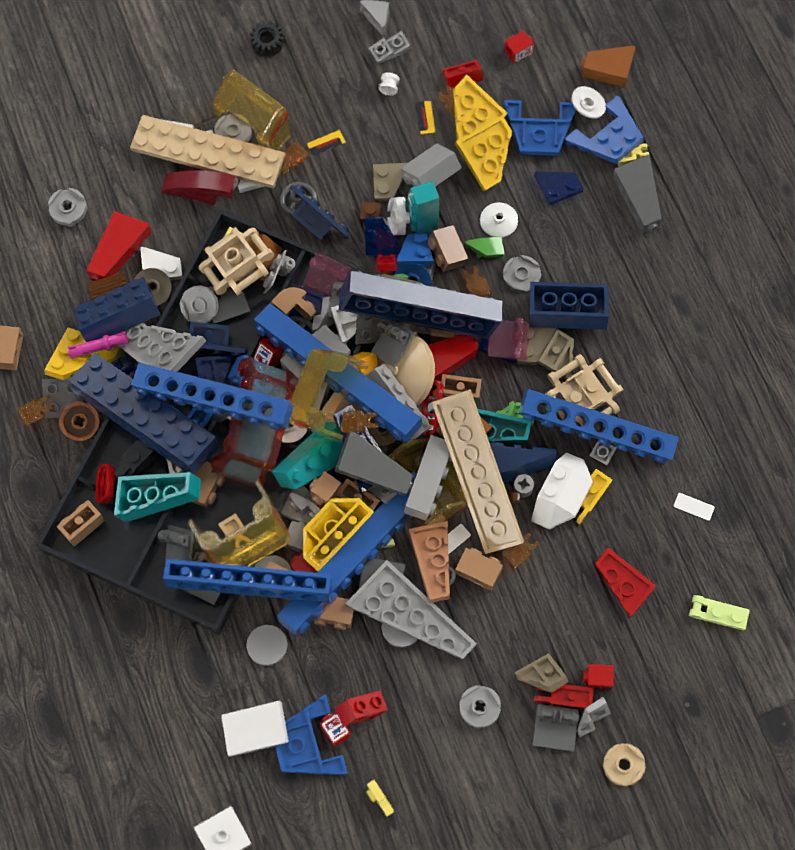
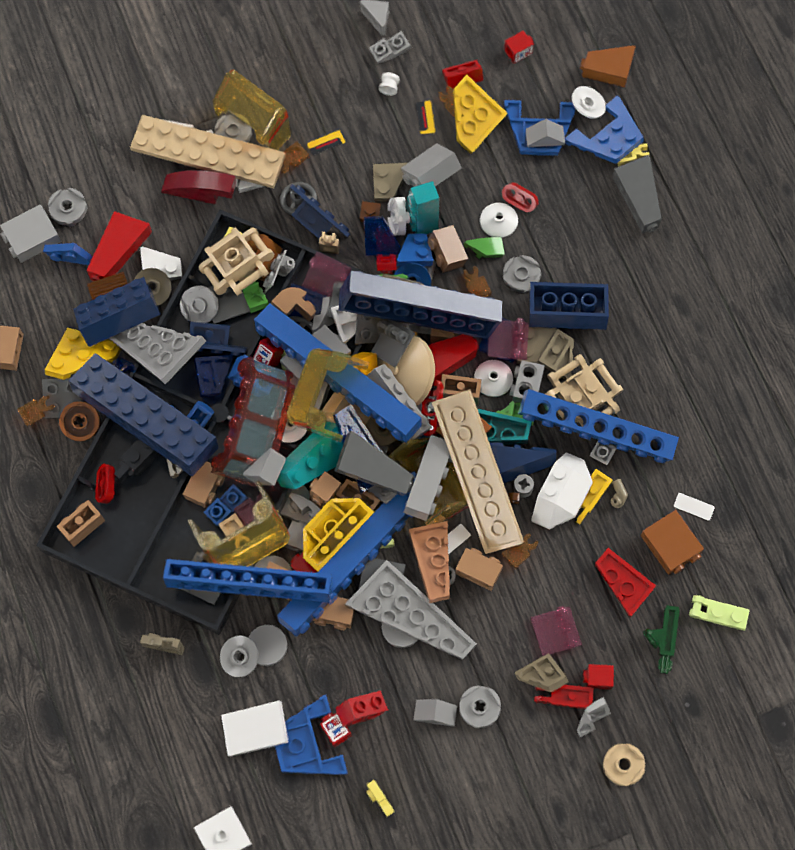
dark pink pin [68,332,128,359] -> none
teal wedge [114,472,201,522] -> none
blue brick [131,362,294,430] -> none
dark grey hinge [158,525,194,565] -> none
black tyre [250,21,284,57] -> none
clear orange plate [342,411,377,433] -> none
yellow plate [454,116,512,192] -> none
dark grey hinge [533,704,579,752] -> none
clear blue wing [534,171,584,206] -> none
none -> light grey brick [0,204,61,263]
none -> blue wing [43,243,93,265]
none -> dark tan wing [140,633,185,655]
none -> blue slope [204,484,249,526]
none -> light grey dish [220,636,259,677]
none -> clear pink plate [234,493,271,527]
none -> bright green slope [242,281,269,313]
none -> light grey slope [243,448,286,486]
none -> tan plate [319,232,340,254]
none -> light grey slope [413,699,457,727]
none -> white dish [474,360,513,397]
none -> red plate [502,183,538,212]
none -> light grey brick [510,360,545,403]
none -> light grey slope [526,119,565,147]
none -> clear pink hinge [531,606,582,656]
none -> dark tan arm [611,479,628,508]
none -> dark orange brick [641,510,704,575]
none -> dark green piece [643,605,680,674]

